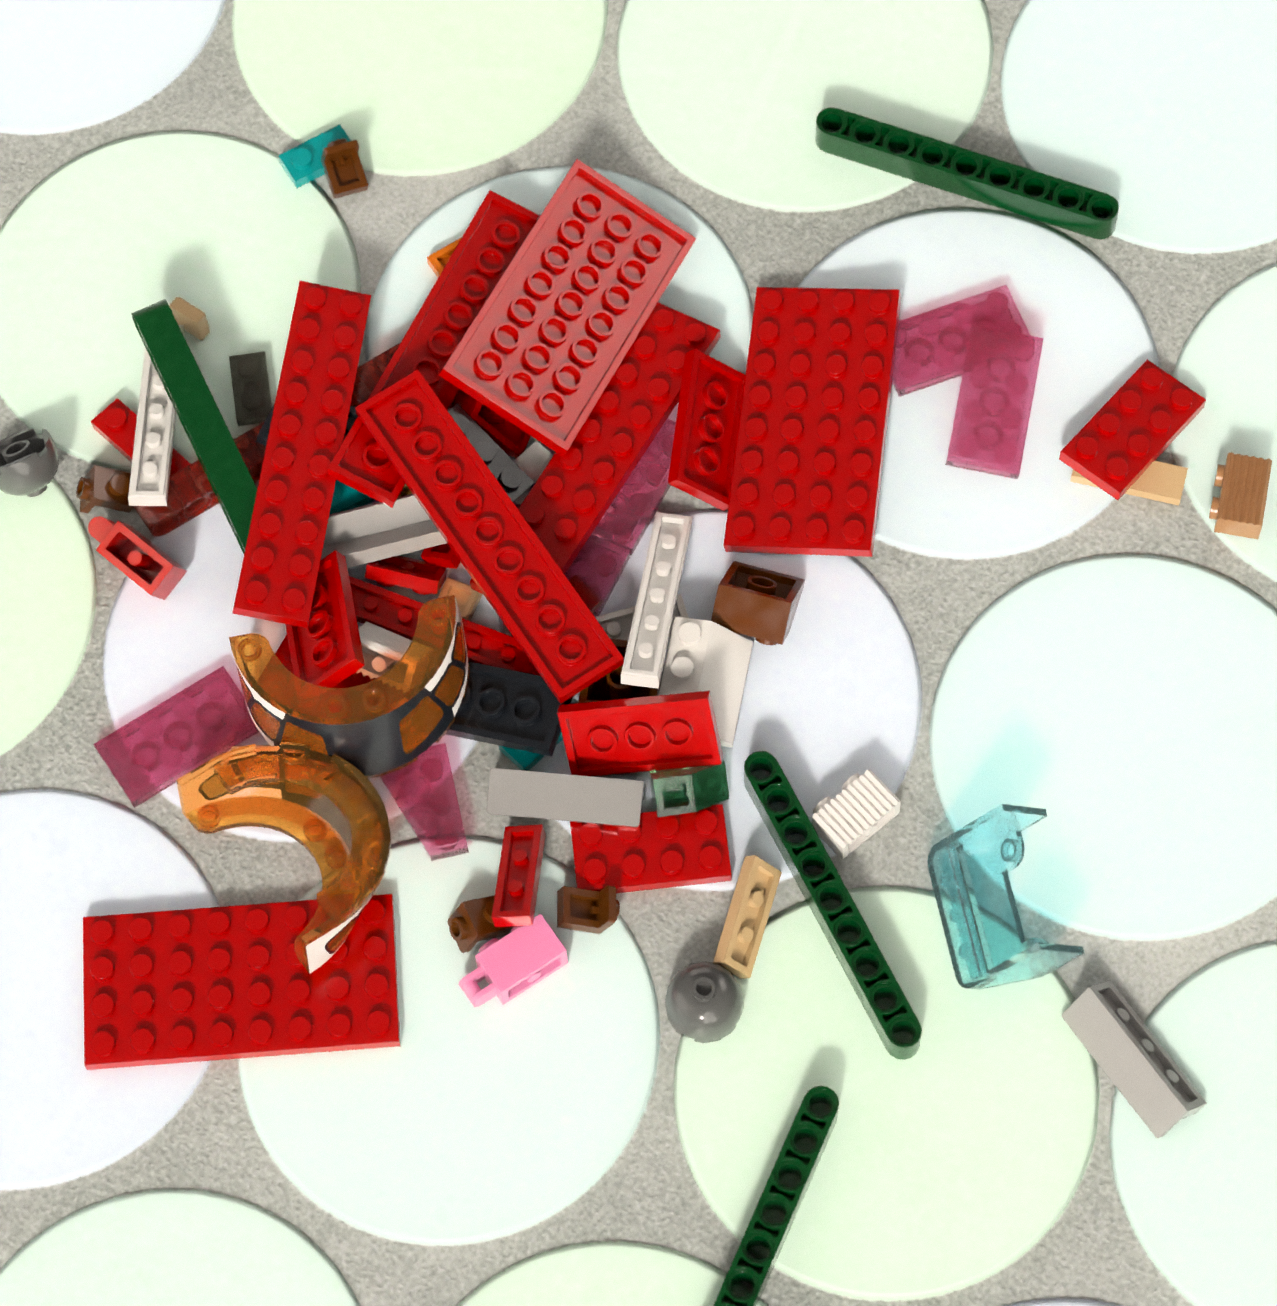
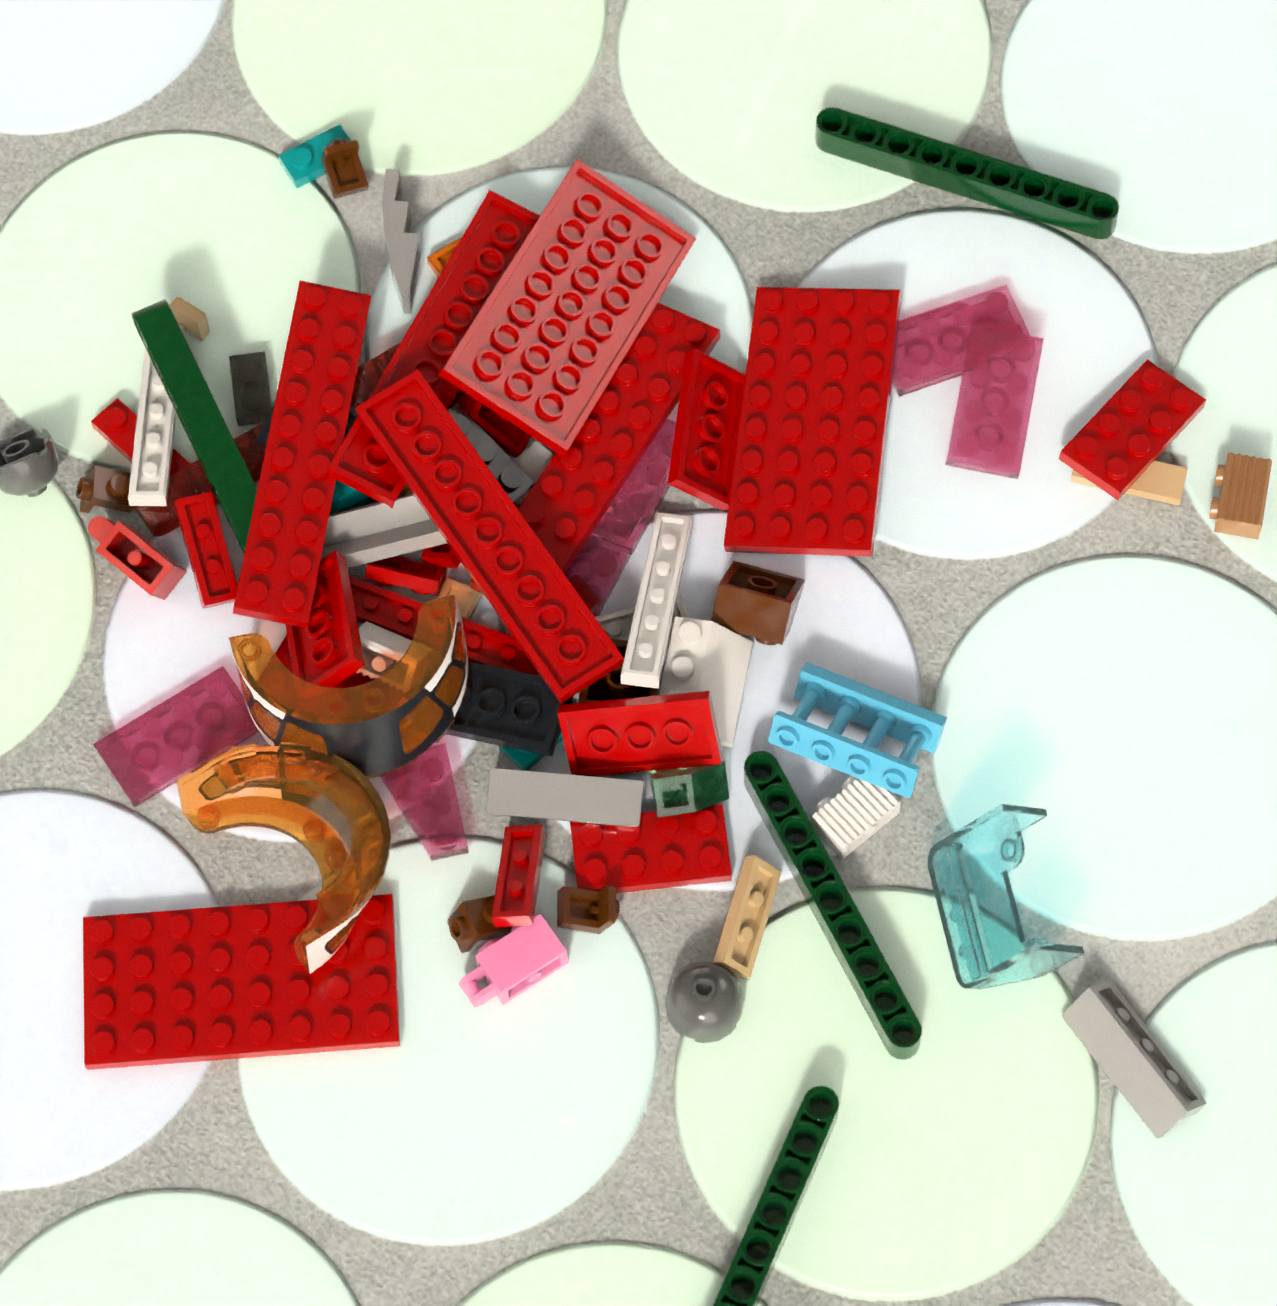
none -> red plate [174,492,238,609]
none -> light grey slope [383,169,421,314]
none -> medium azure fence [768,662,947,798]

